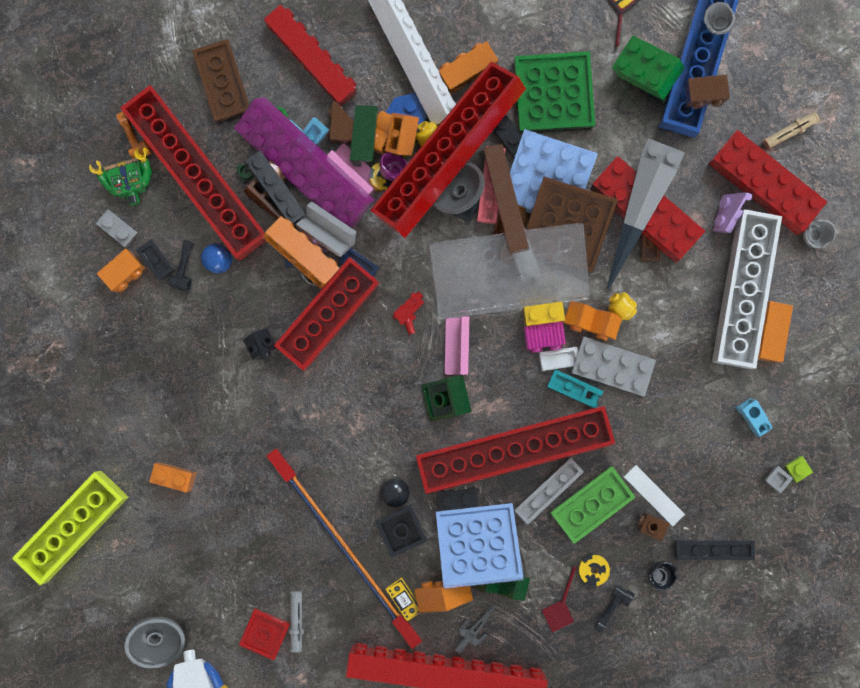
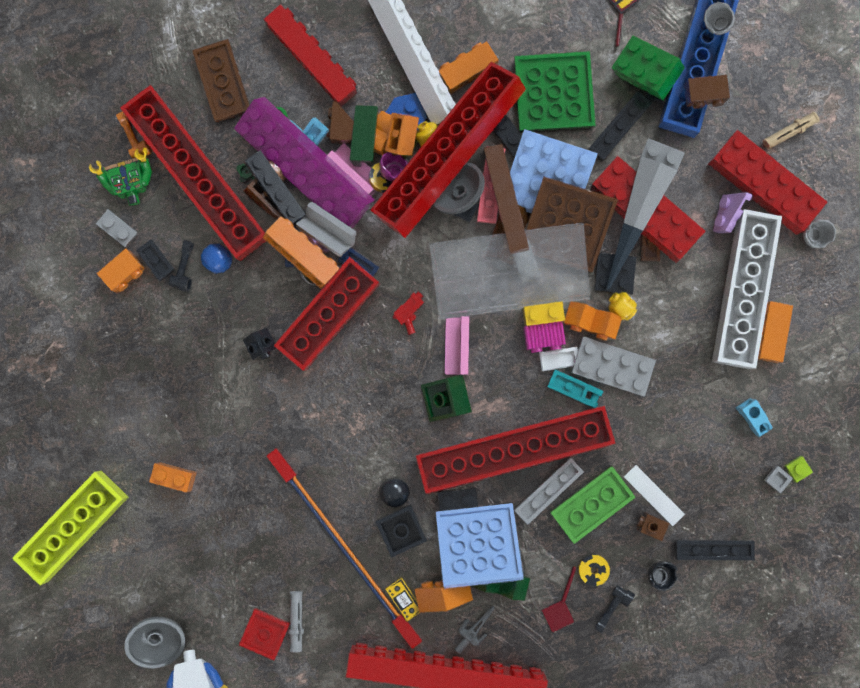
none -> black plate [588,91,652,162]
none -> black plate [594,253,637,295]

